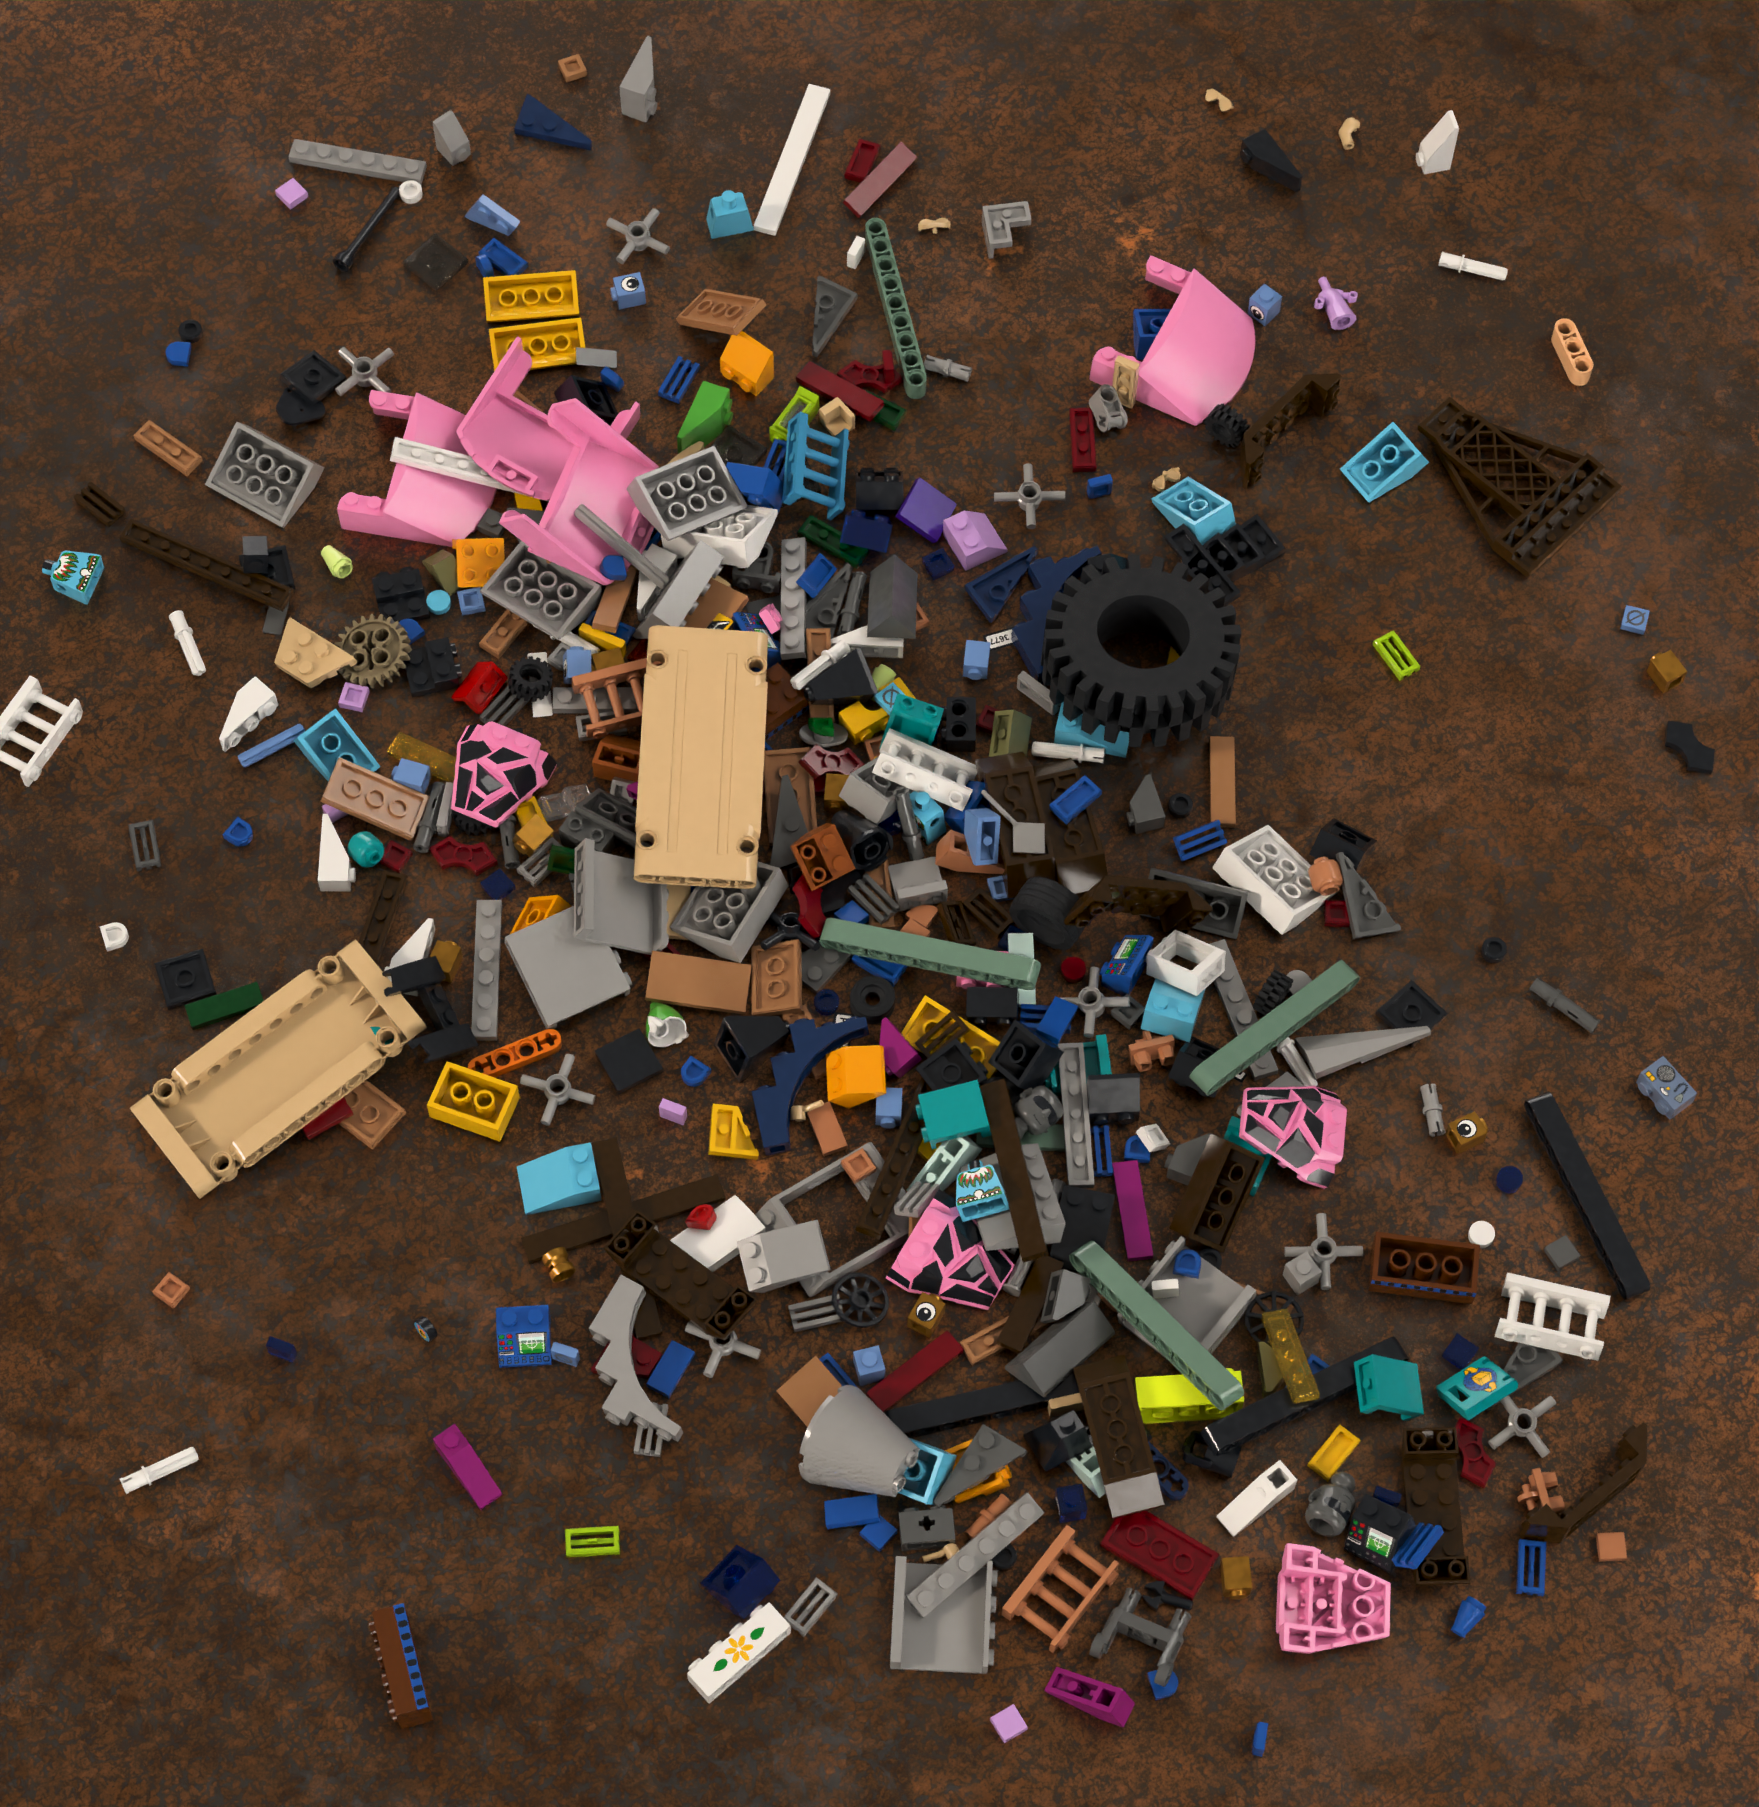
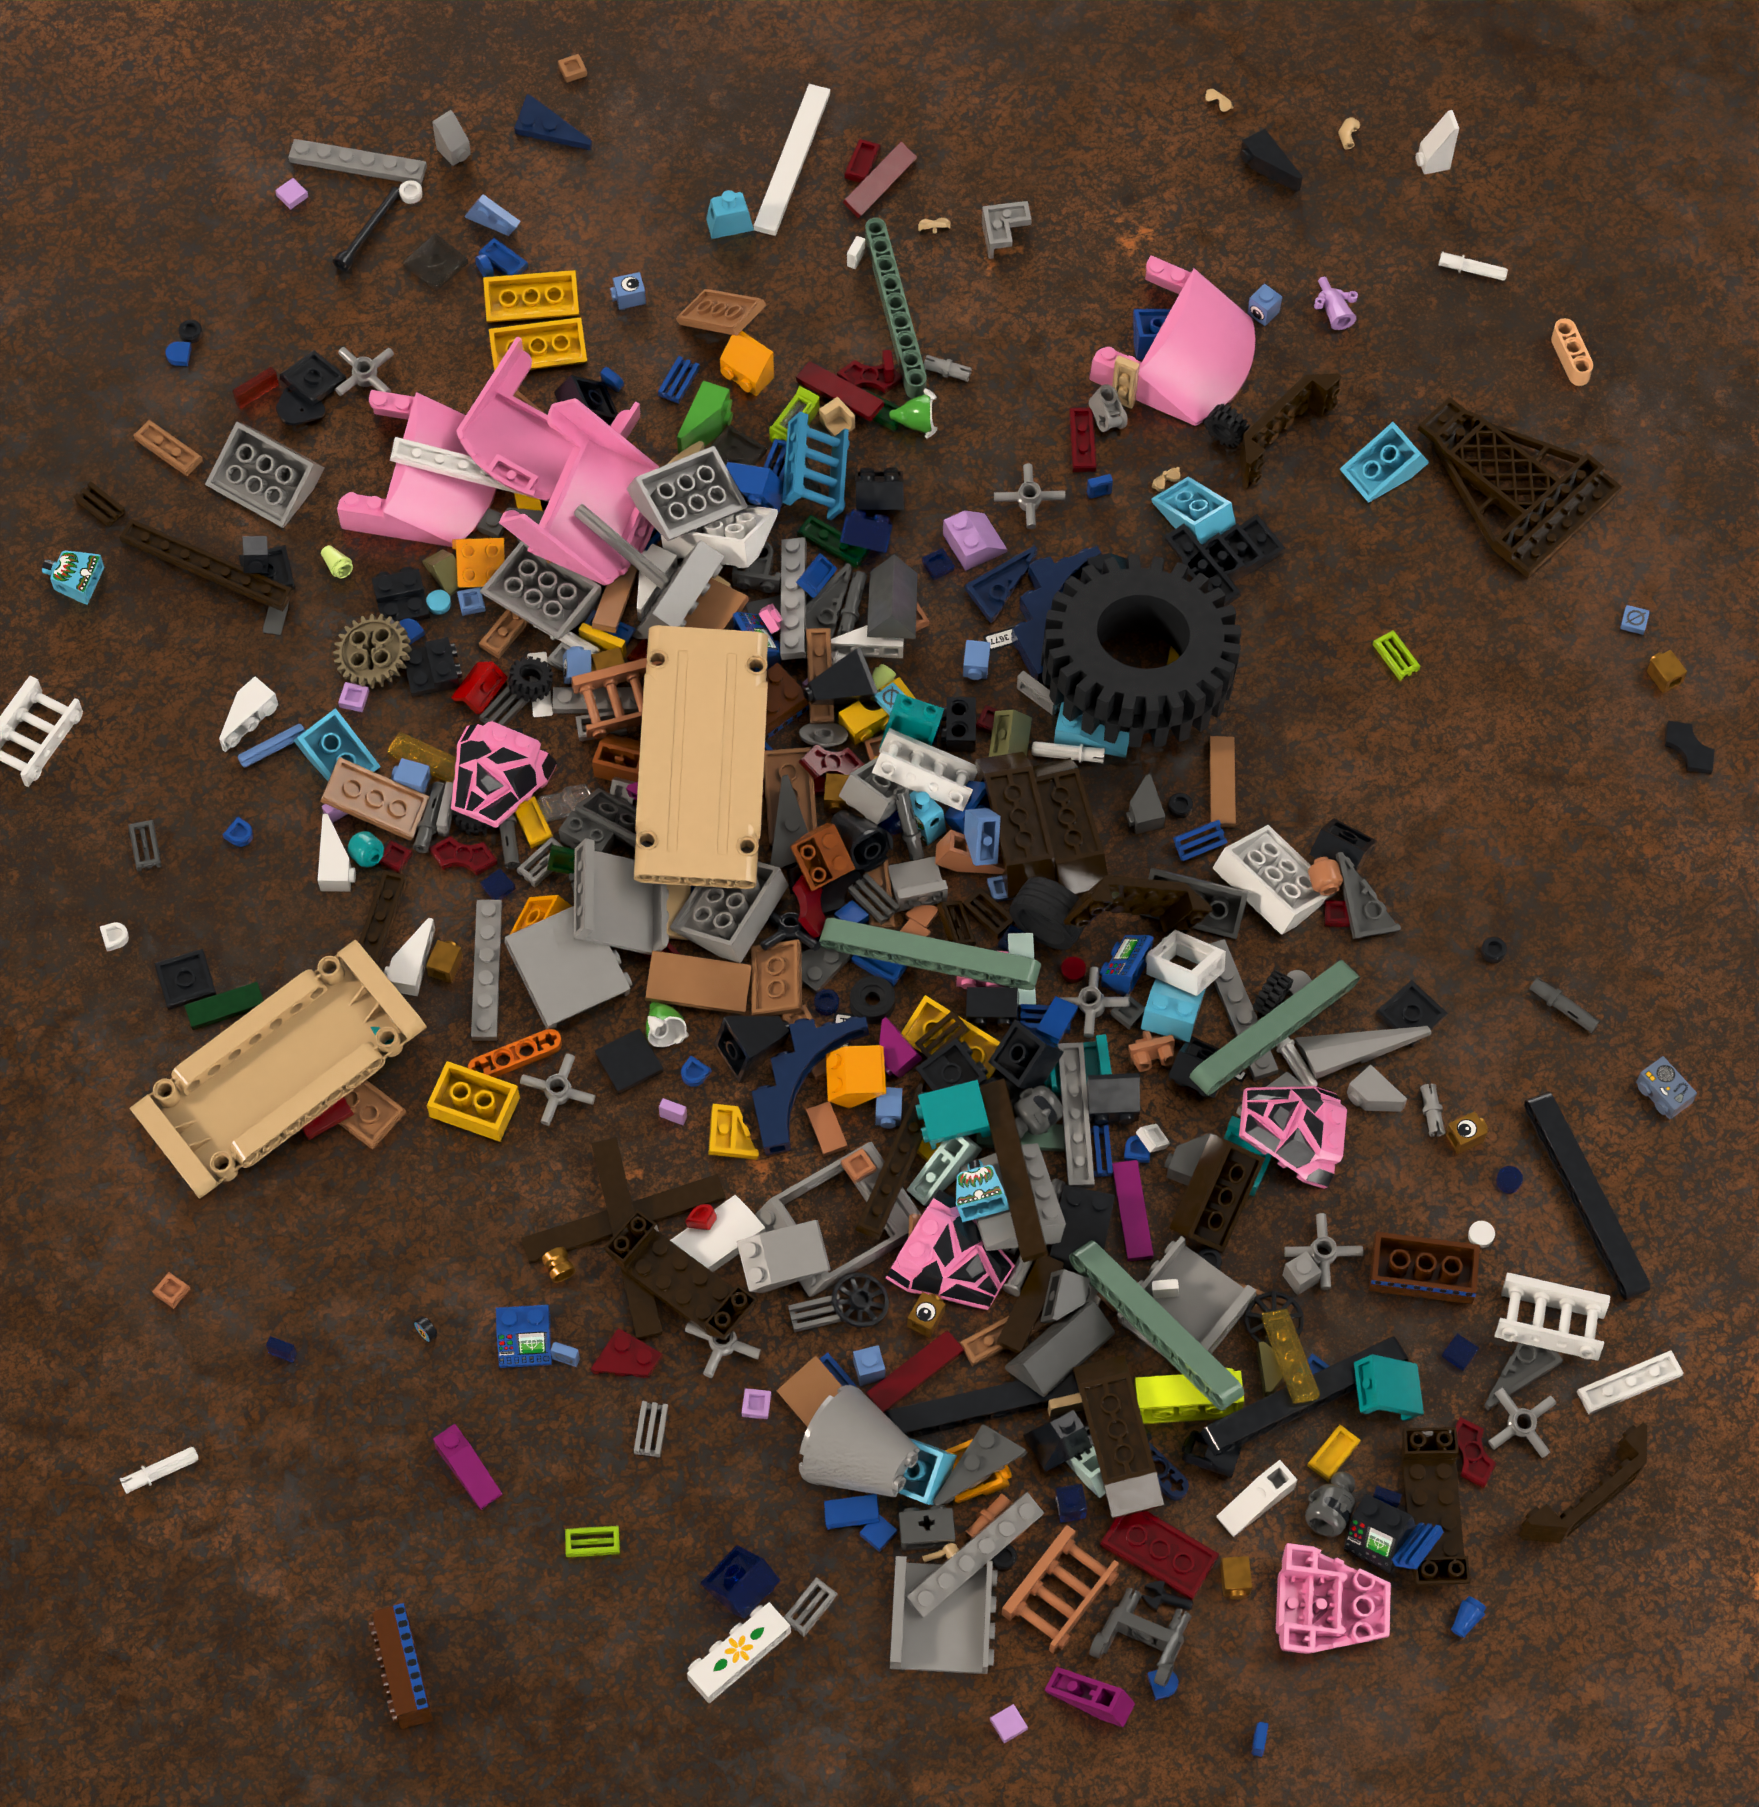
white axle [169,610,206,676] -> none
tan wing [274,618,357,688] -> none
black wedge [382,956,479,1064] -> none
pearl gold brick [512,814,554,857] -> none
medium azure slope [517,1142,602,1215] -> none
sticker [576,347,617,368] -> none
light grey arch [589,1275,683,1442] -> none
blue tile [600,555,627,581] -> none
light grey bar [606,208,670,264] -> none
light grey slope [619,36,657,123] -> none
blue tile [646,1340,695,1398] -> none
sticker [707,613,734,630] -> none
white axle [790,640,851,690] -> none
tan hand [791,1100,824,1122] -> none
green tile [808,718,834,737] -> none
dark grey wing [812,275,858,358] -> none
light grey tile [894,1181,940,1218] -> none
dark purple tile [896,477,957,544] -> none
light grey piece [981,790,1045,854] -> none
blue tile [1049,775,1102,825] -> none
blue tile [1173,1249,1201,1279] -> none
teal container [1436,1356,1518,1421] -> none
blue tile [1516,1539,1546,1596] -> none
nougat hips [1517,1468,1565,1514] -> none
dark grey tile [1544,1235,1581,1271] -> none
nougat tile [1596,1532,1627,1562] -> none
none -> clear red tile [233,367,279,409]
none -> lavender tile [742,1388,771,1420]
none -> bright green hat [889,388,938,439]
none -> light grey slope [1347,1064,1407,1112]
none -> white tile [1577,1350,1683,1415]

